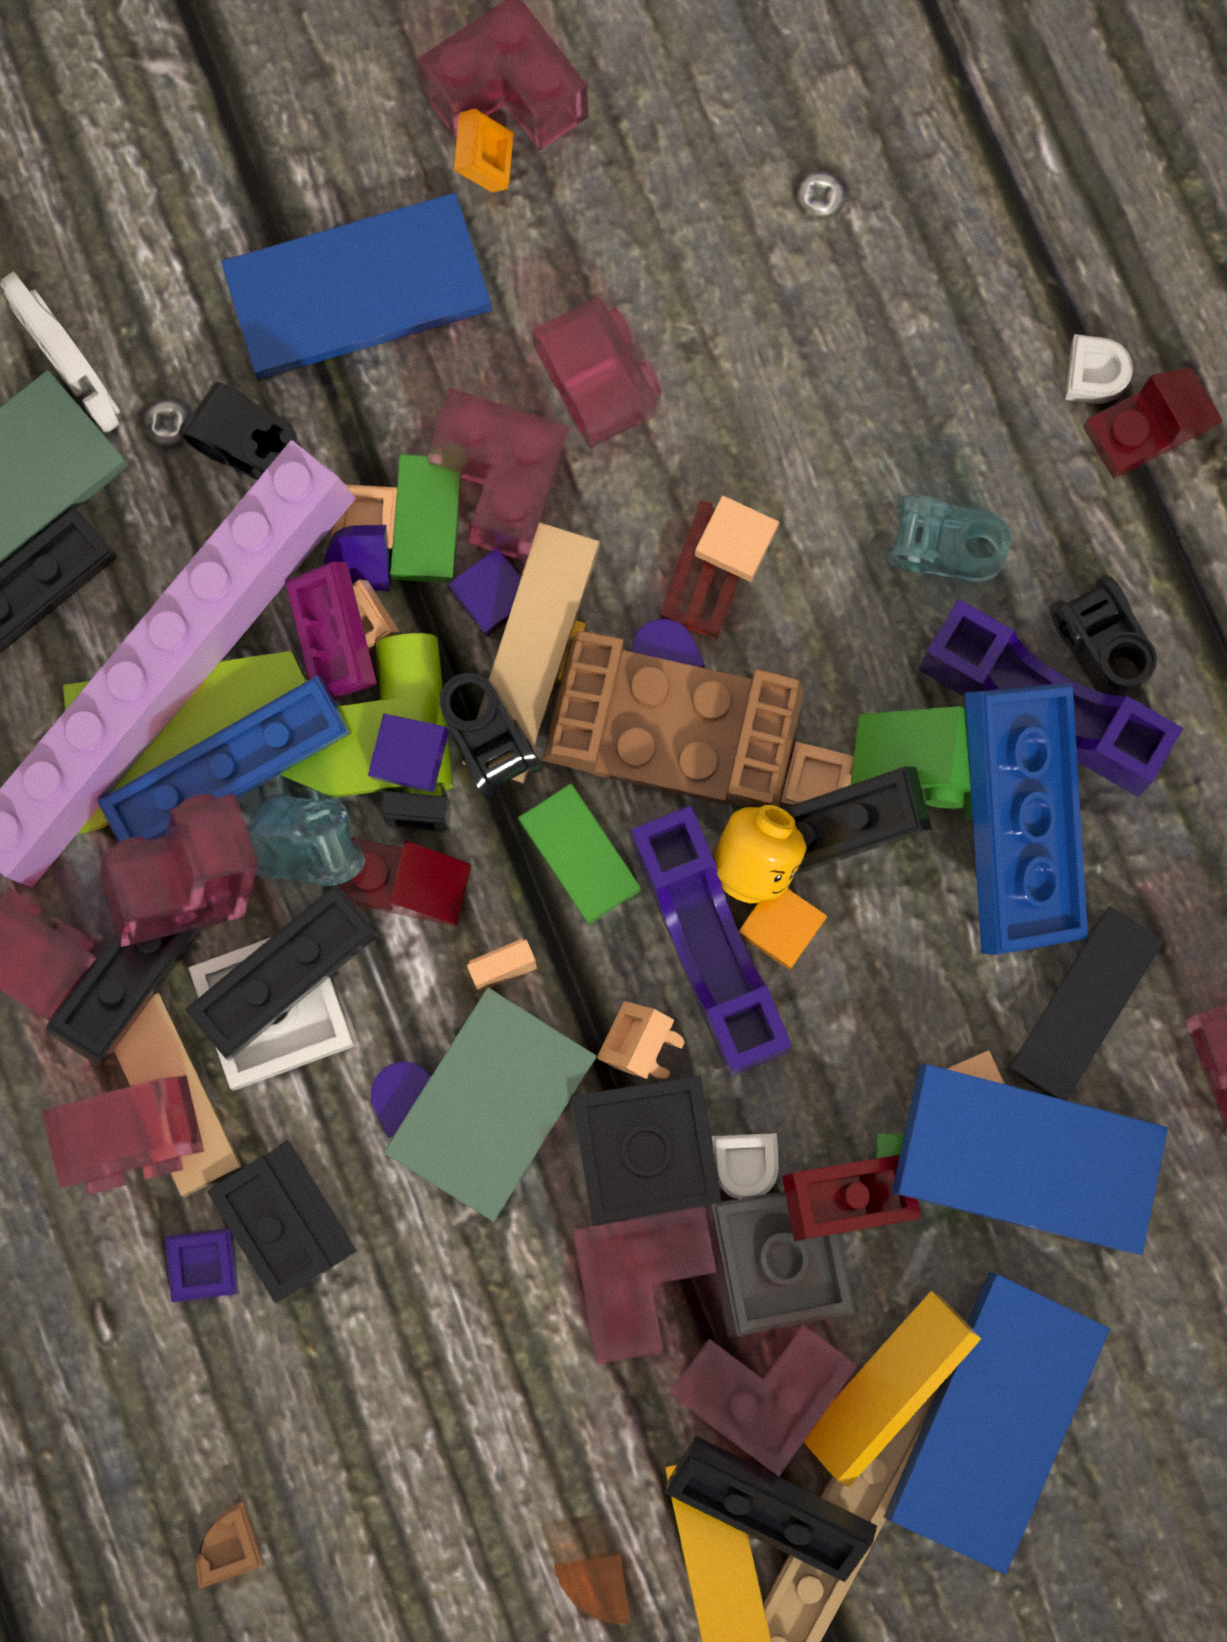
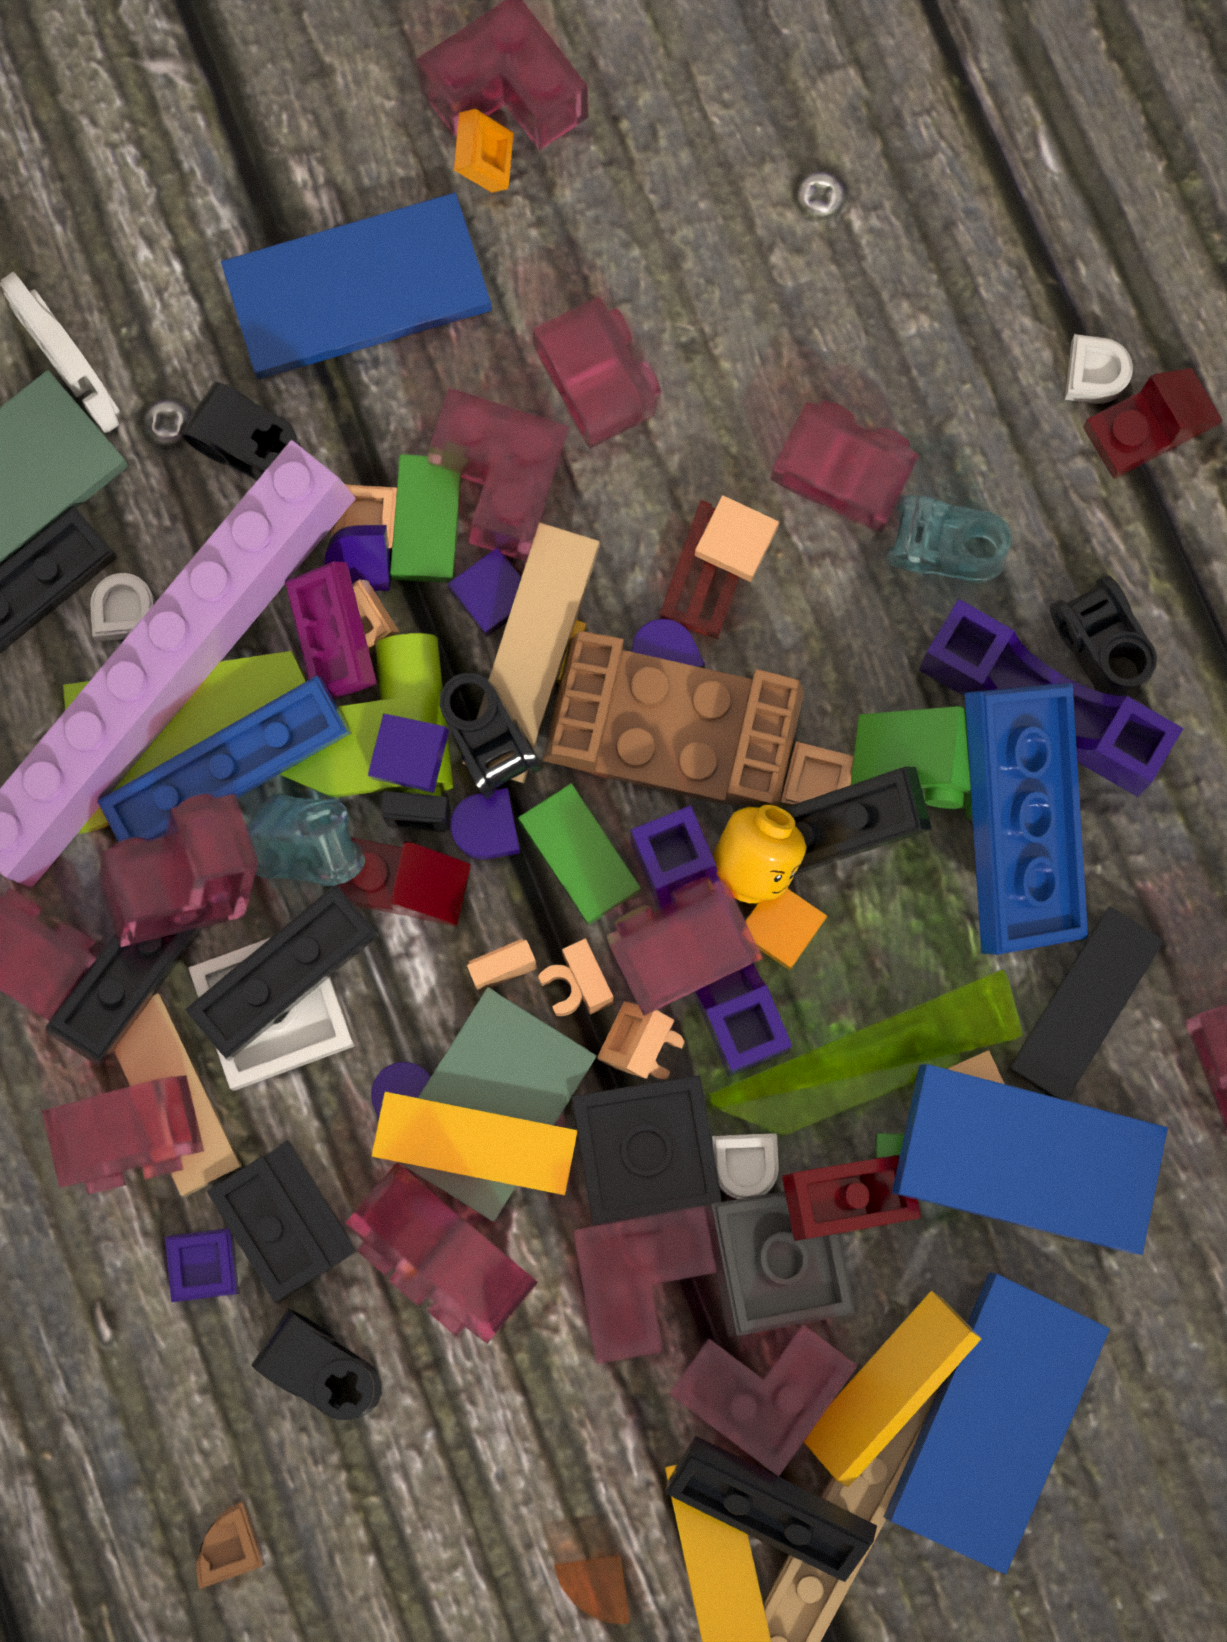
none -> white tile [90,573,156,642]
none -> black piece [251,1308,382,1420]
none -> clear pink brick [345,1162,538,1344]
none -> yellow tile [371,1092,578,1195]
none -> dark purple tile [450,788,520,860]
none -> light nougat tile [538,938,613,1016]
none -> clear pink brick [607,877,763,1016]
none -> clear neon green wedge [707,969,1023,1137]
none -> clear pink brick [770,401,919,532]

